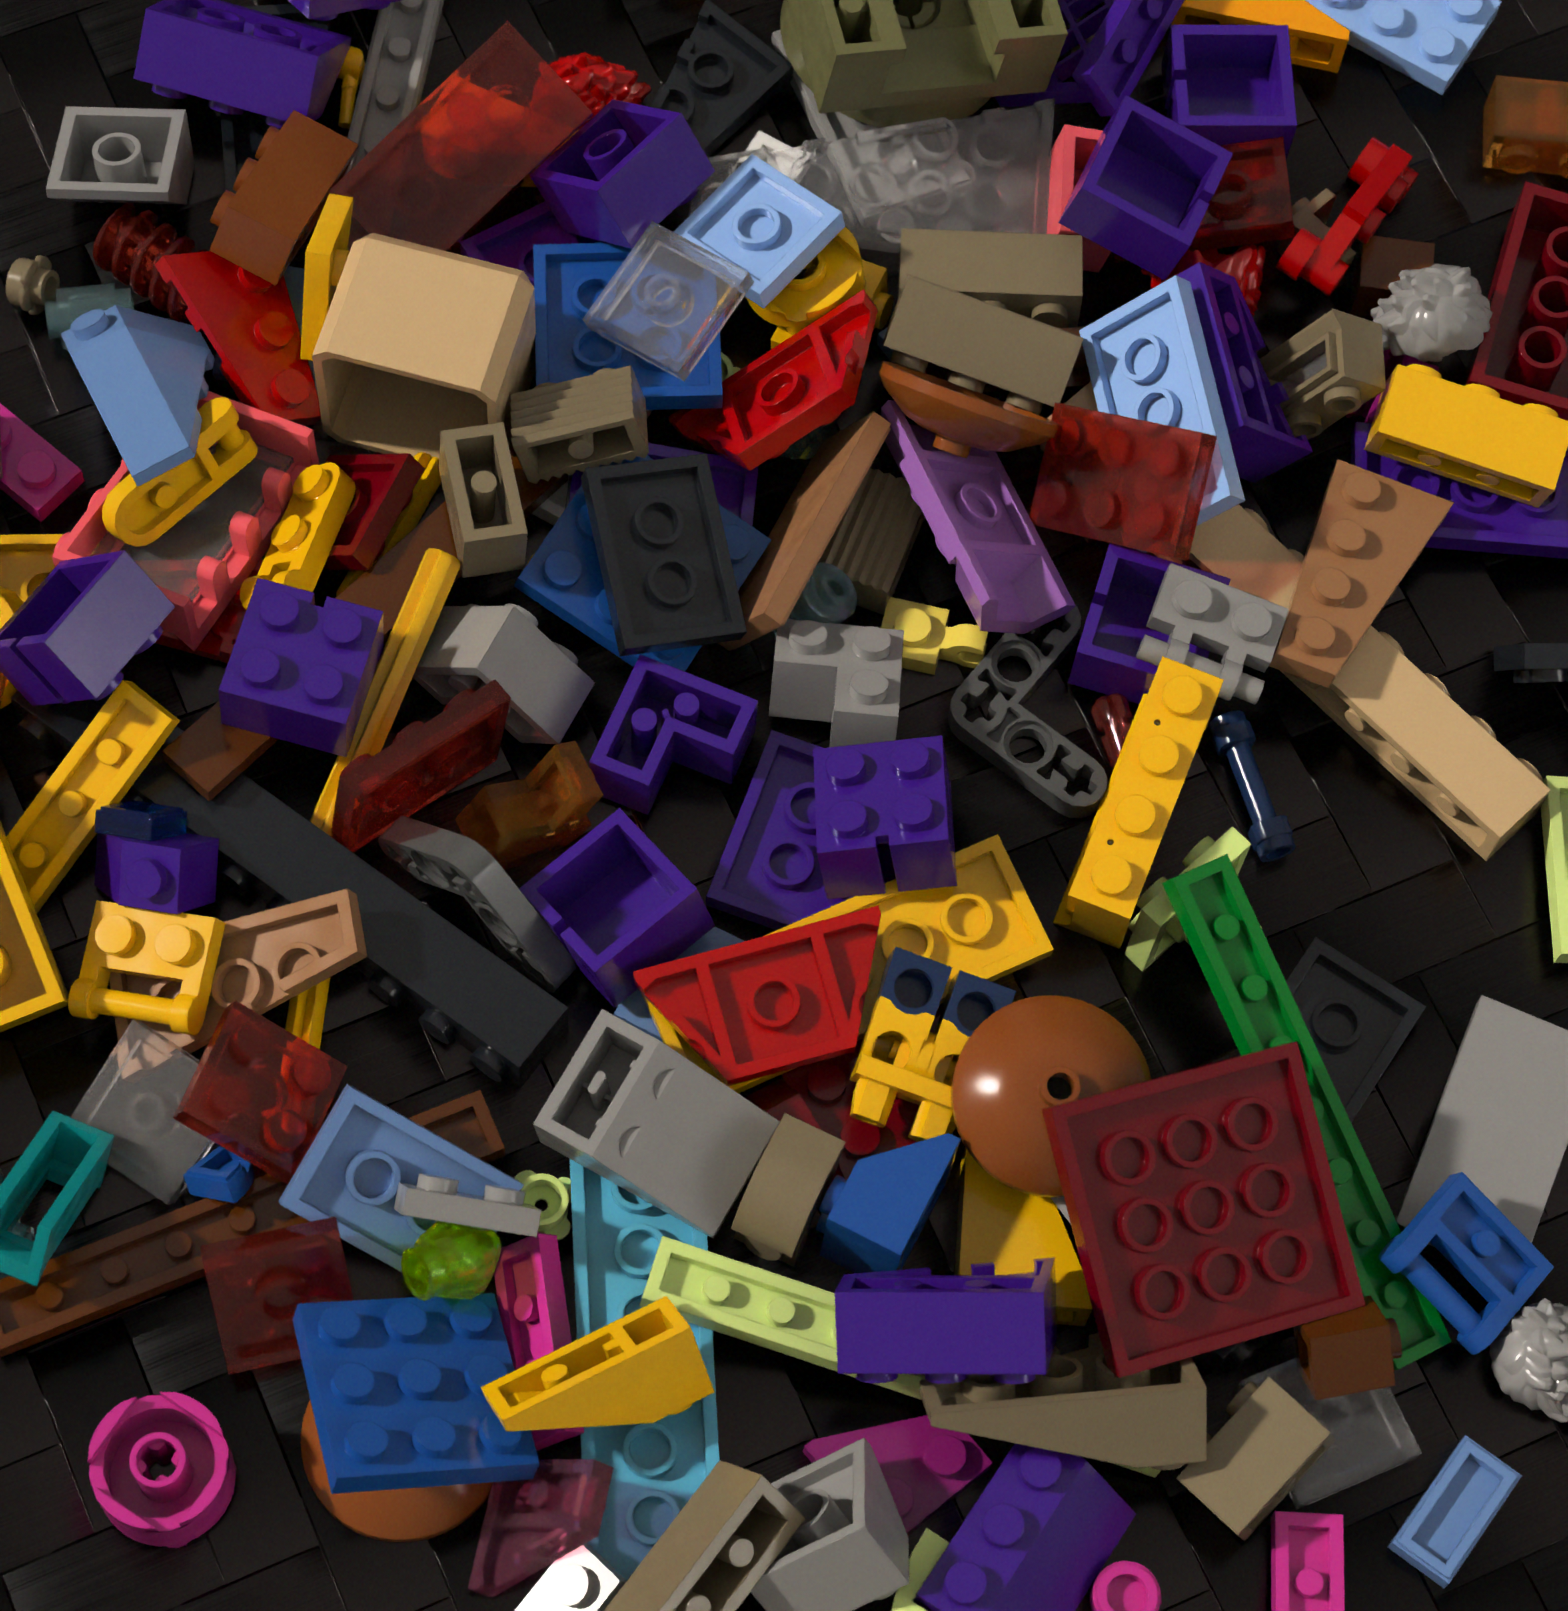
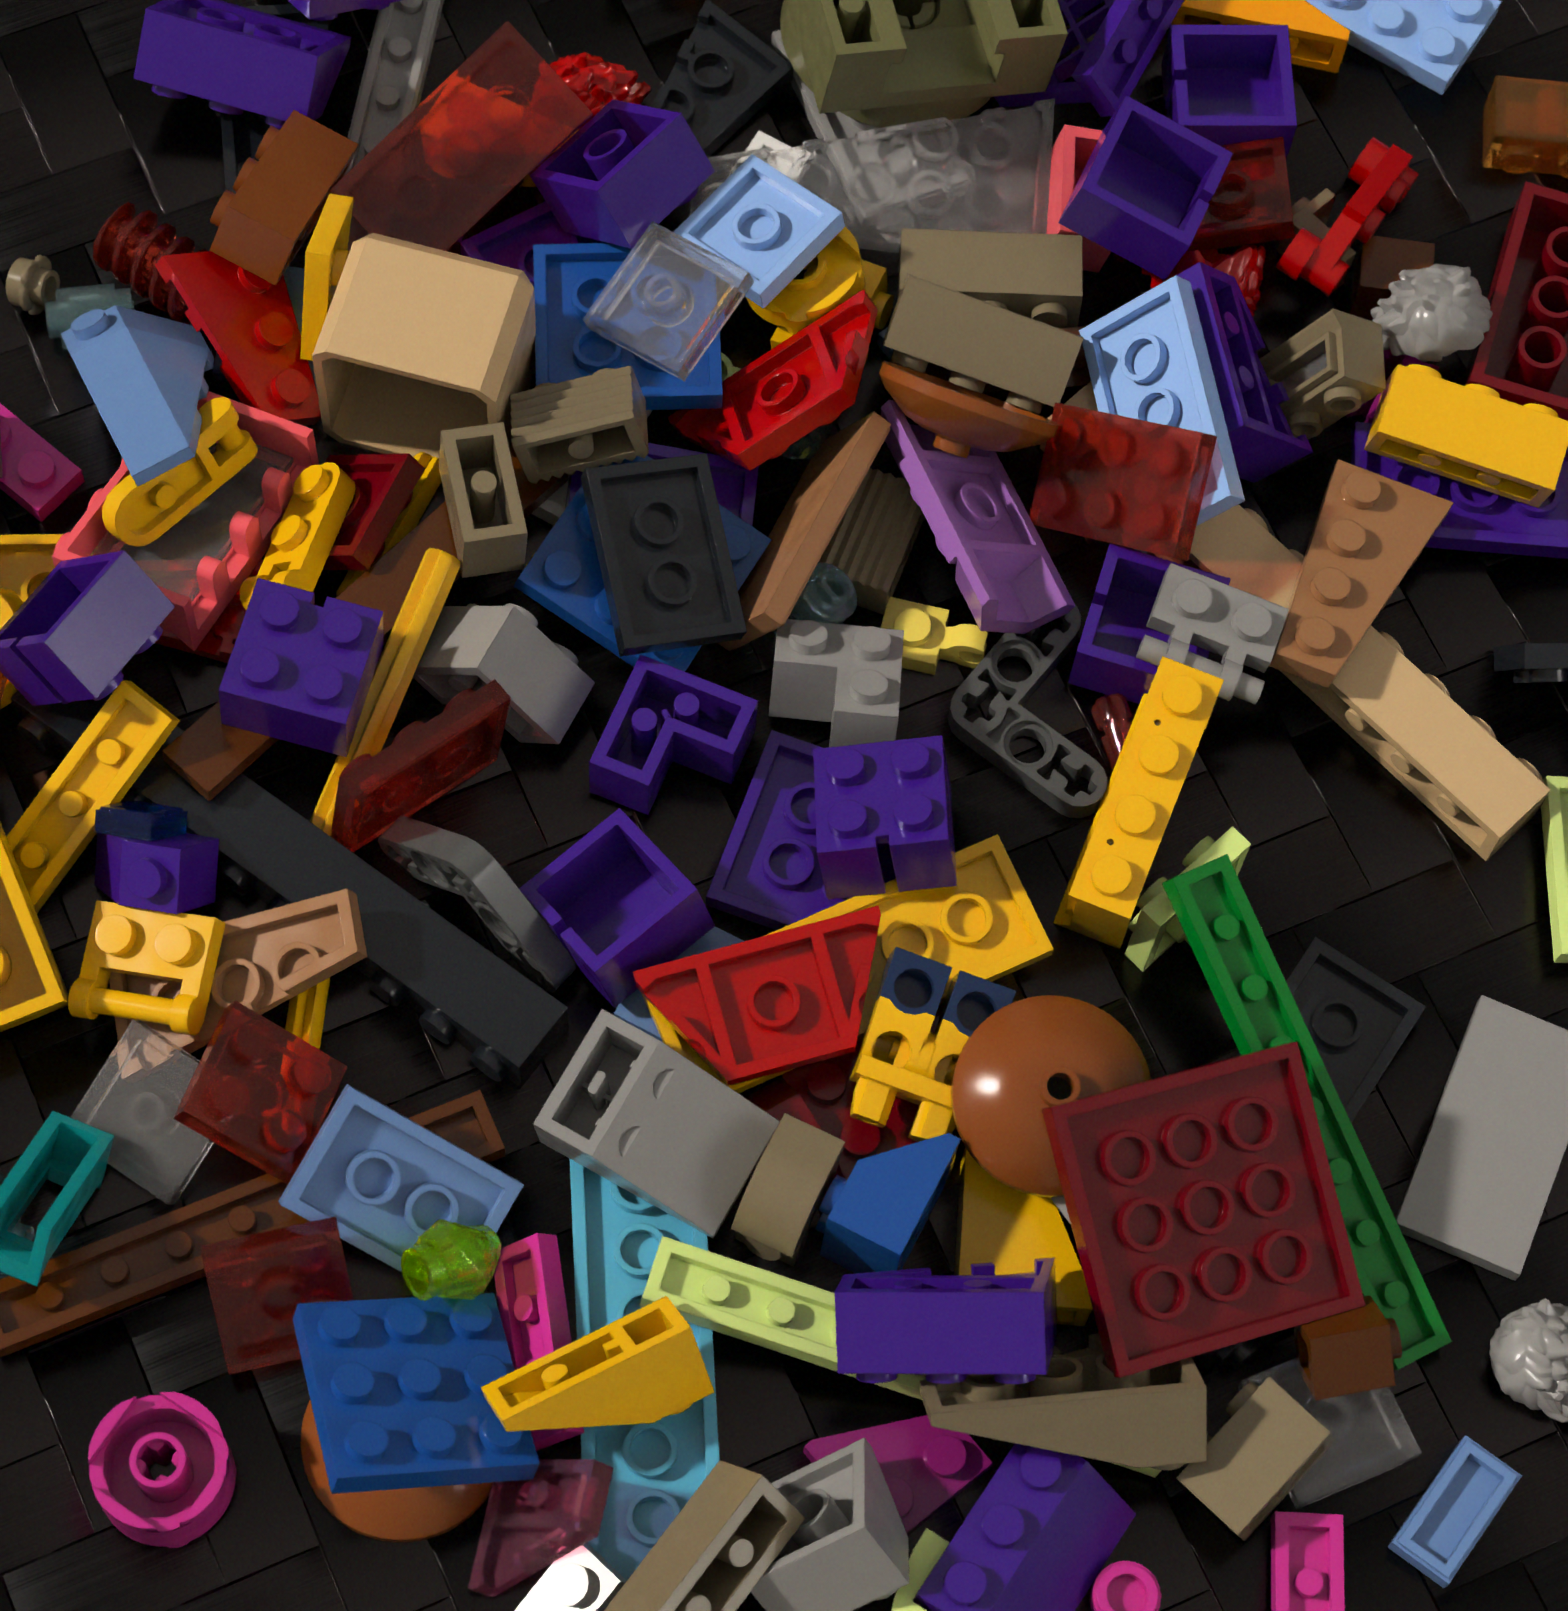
light grey slope [46,106,195,205] -> none
blue tile [183,1140,255,1203] -> none
yellow hand [337,46,365,129] -> none
light grey plate [394,1173,542,1237] -> none
clear orange brick [455,741,603,869] -> none
yellowish green plate [514,1170,571,1241] -> none
dark blue bar [1208,710,1296,862] -> none
blue plate [1378,1172,1554,1355] -> none

